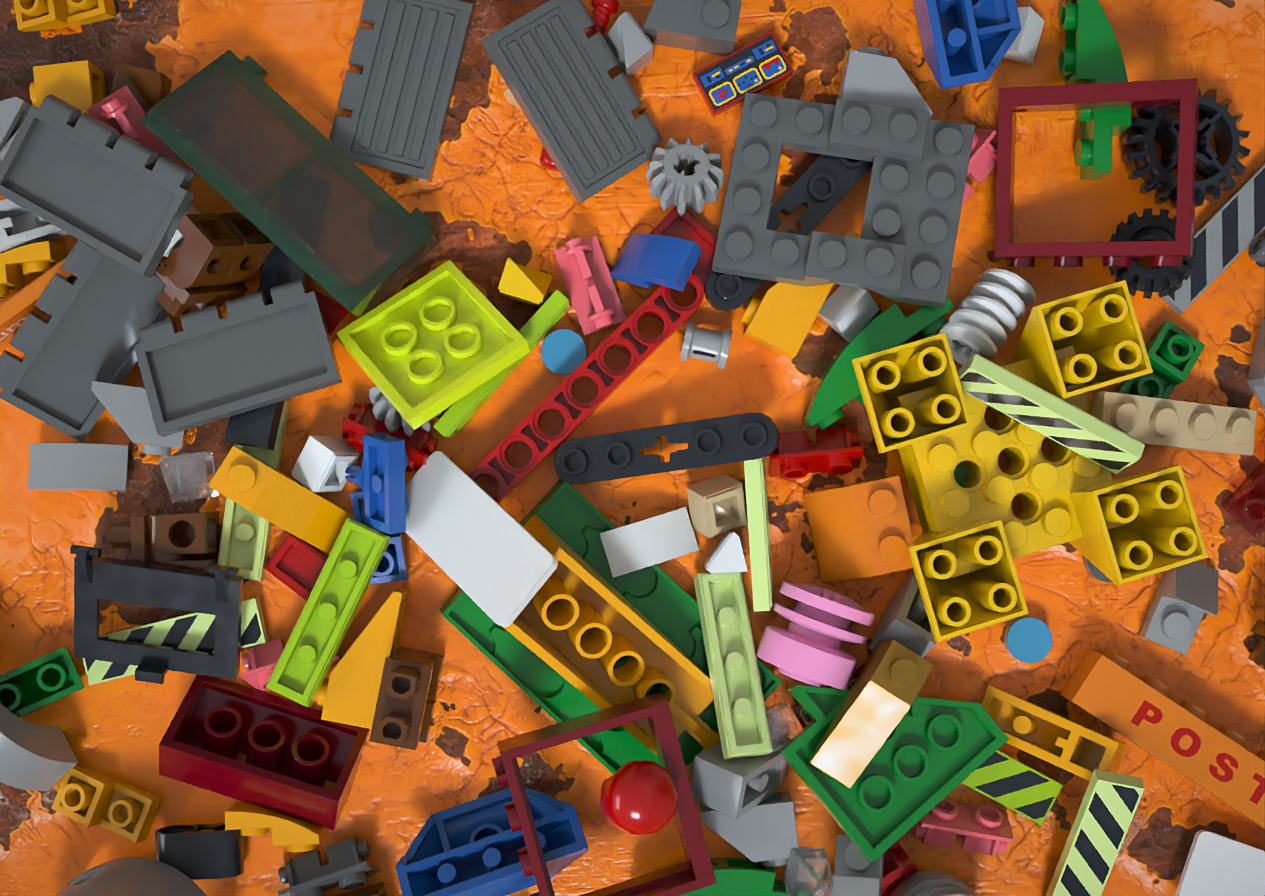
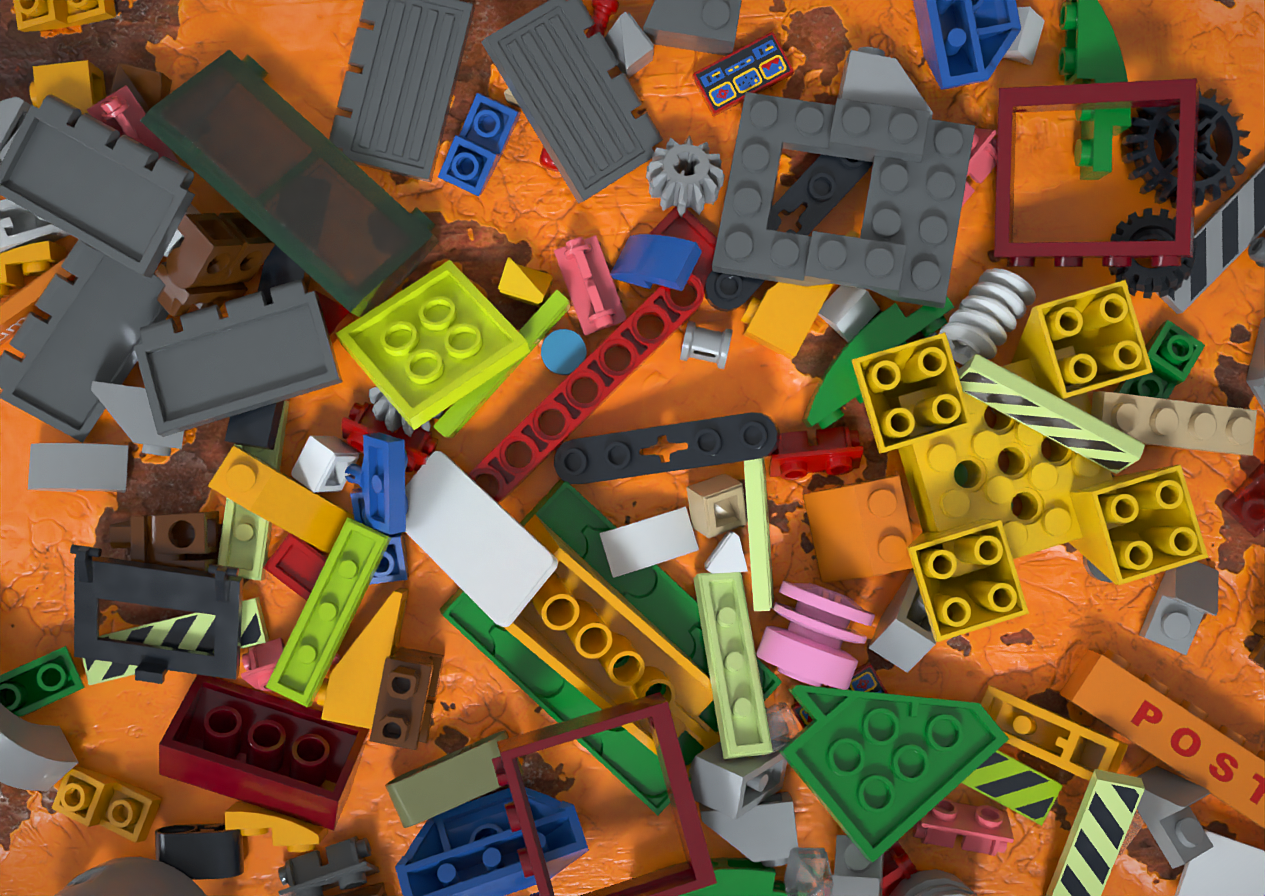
clear slope [159,451,219,503] -> none
red hair [600,760,679,835] -> none
slope [808,640,934,788] -> none
dark azure tile [1003,616,1052,663] -> none
none -> olive beam [385,730,524,828]
none -> blue slope [438,93,521,197]
none -> light grey slope [1137,766,1214,869]

